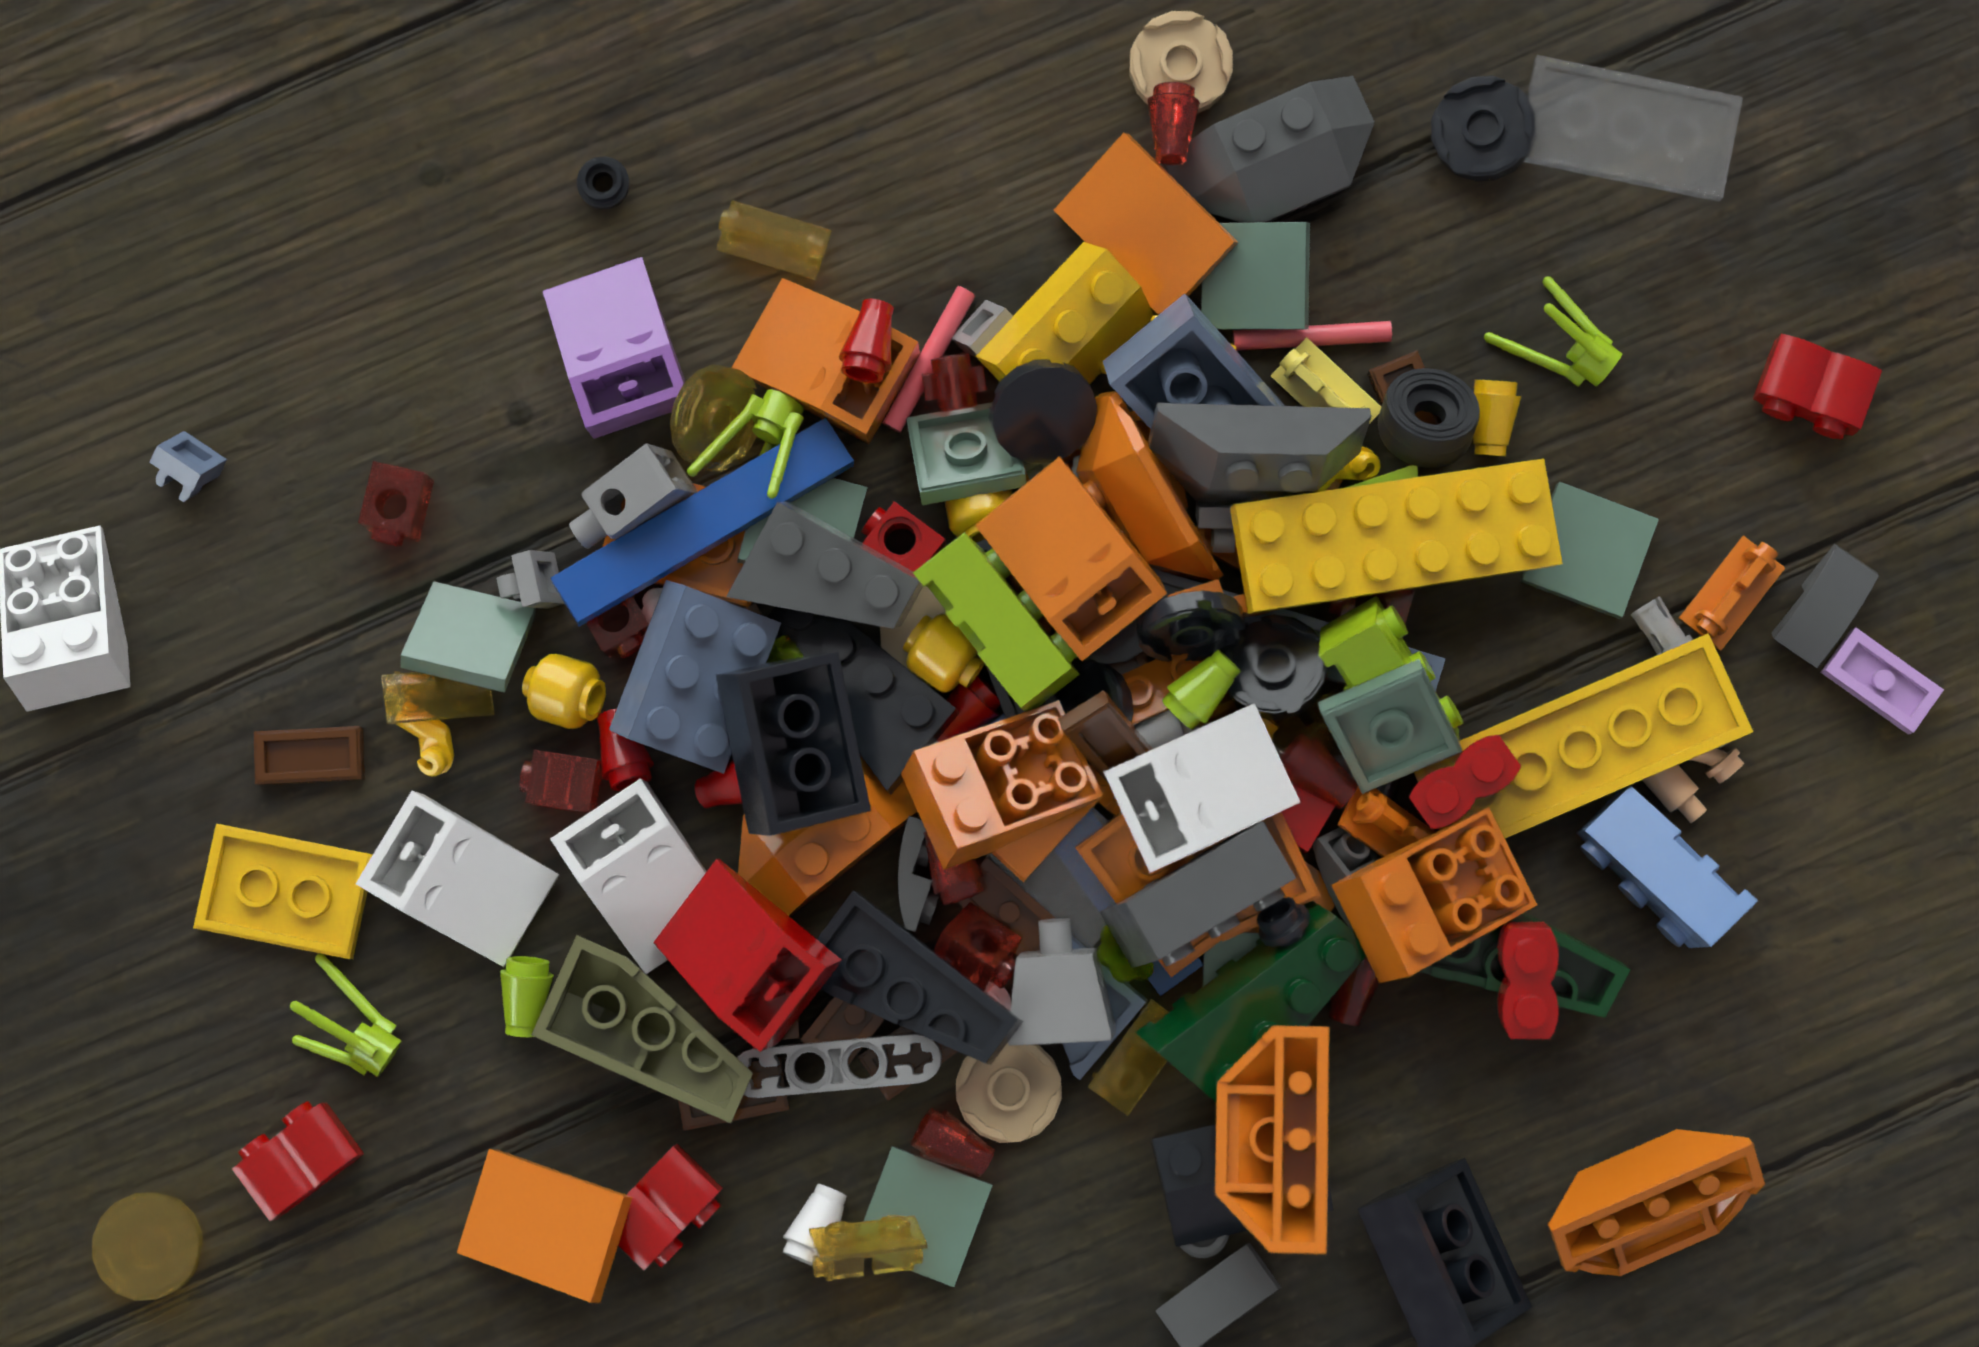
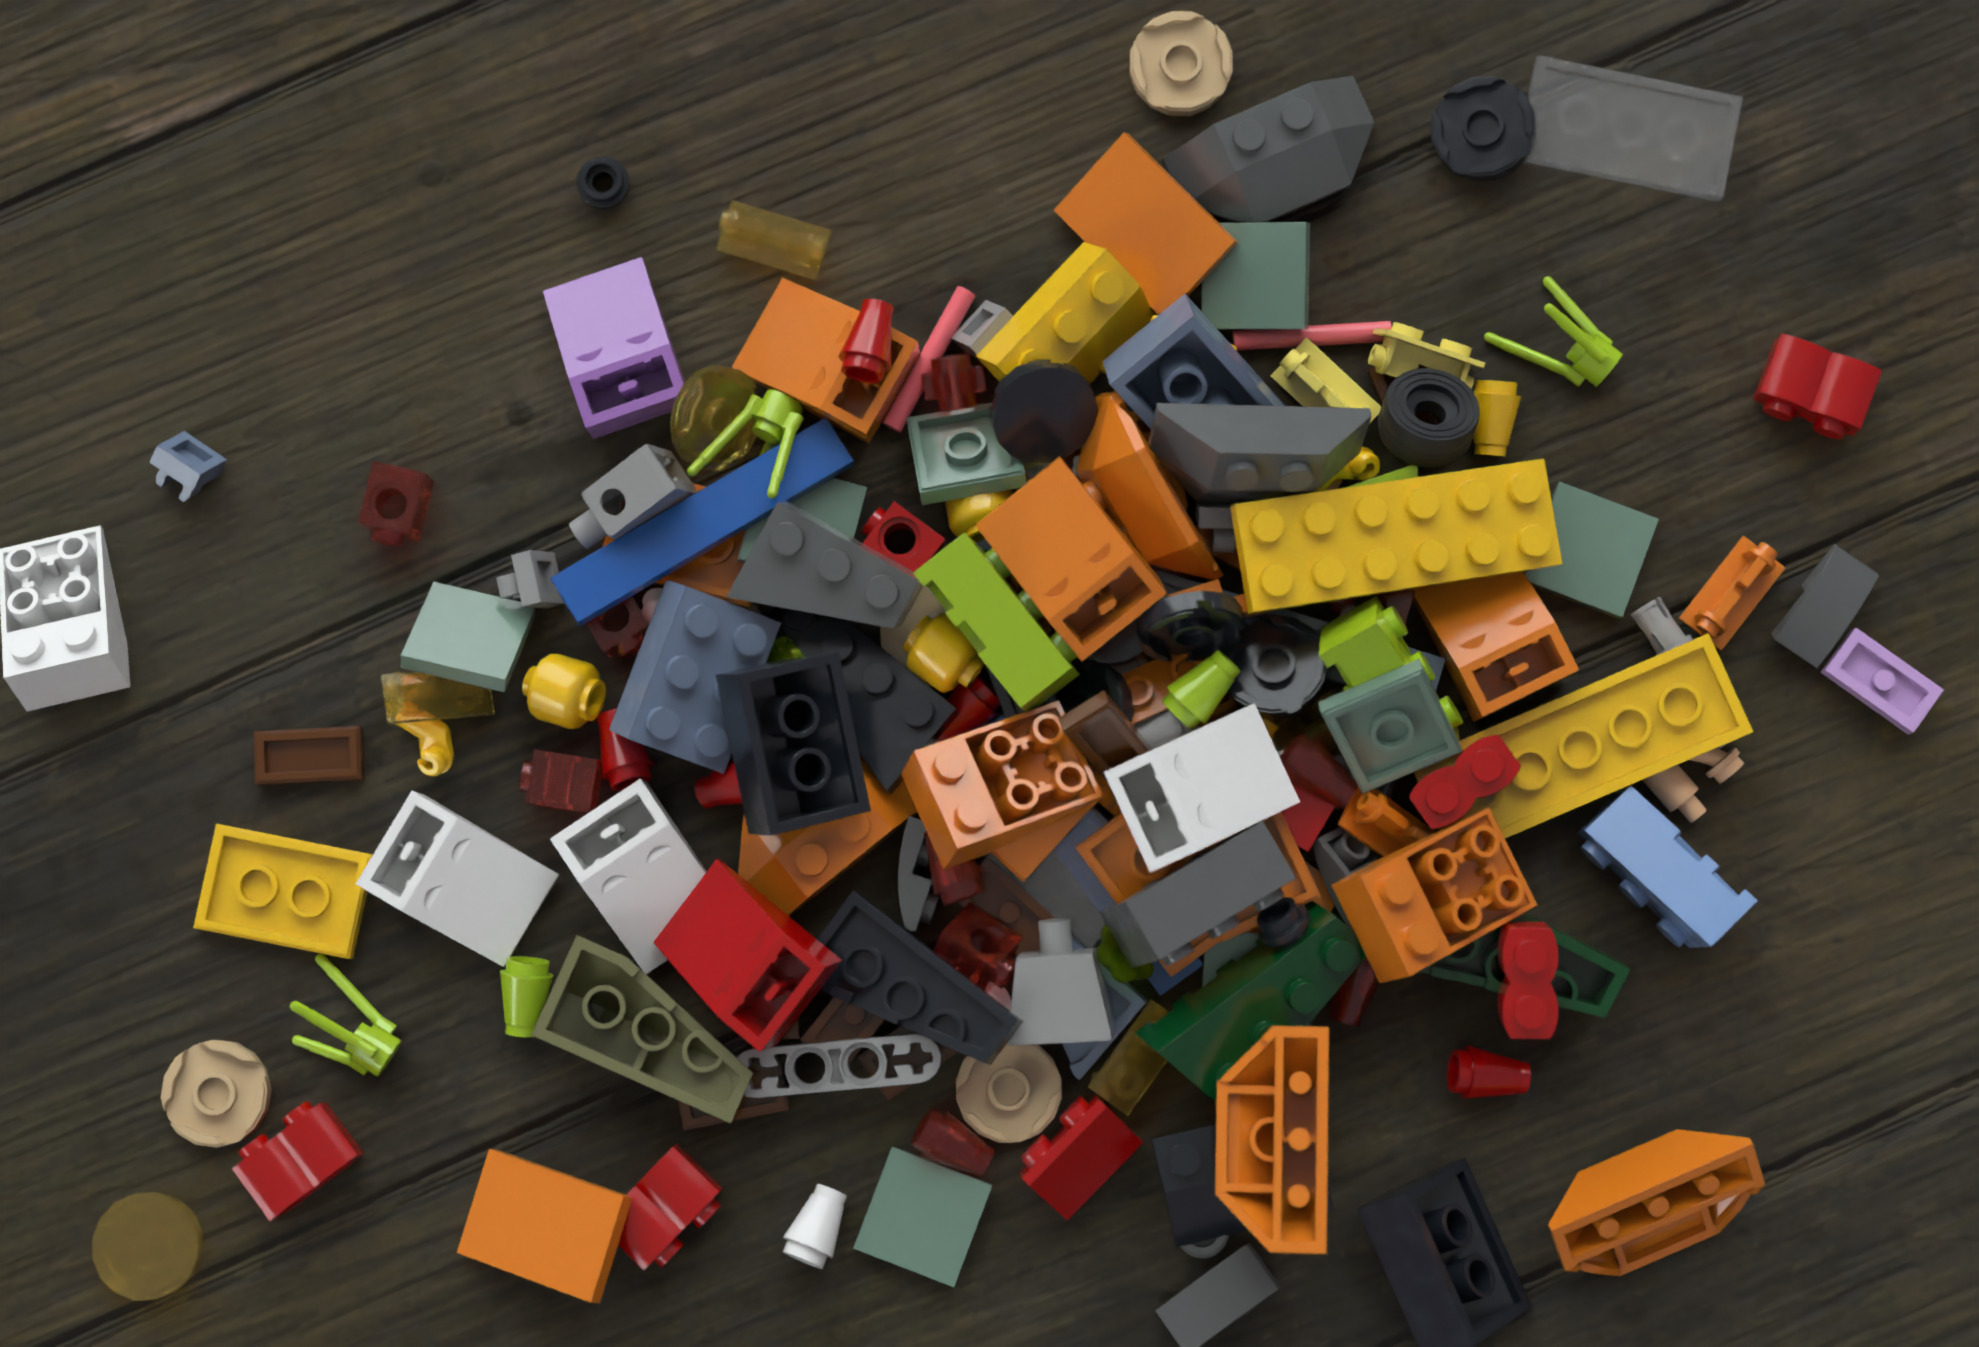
clear yellow hinge [809,1215,927,1281] -> none
clear red cone [1147,82,1200,165] -> none
none -> tan tile [161,1040,272,1148]
none -> red slope [1020,1094,1143,1220]
none -> light yellow hinge [1368,322,1485,390]
none -> orange slope [1407,572,1579,722]
none -> red cone [1447,1045,1531,1099]

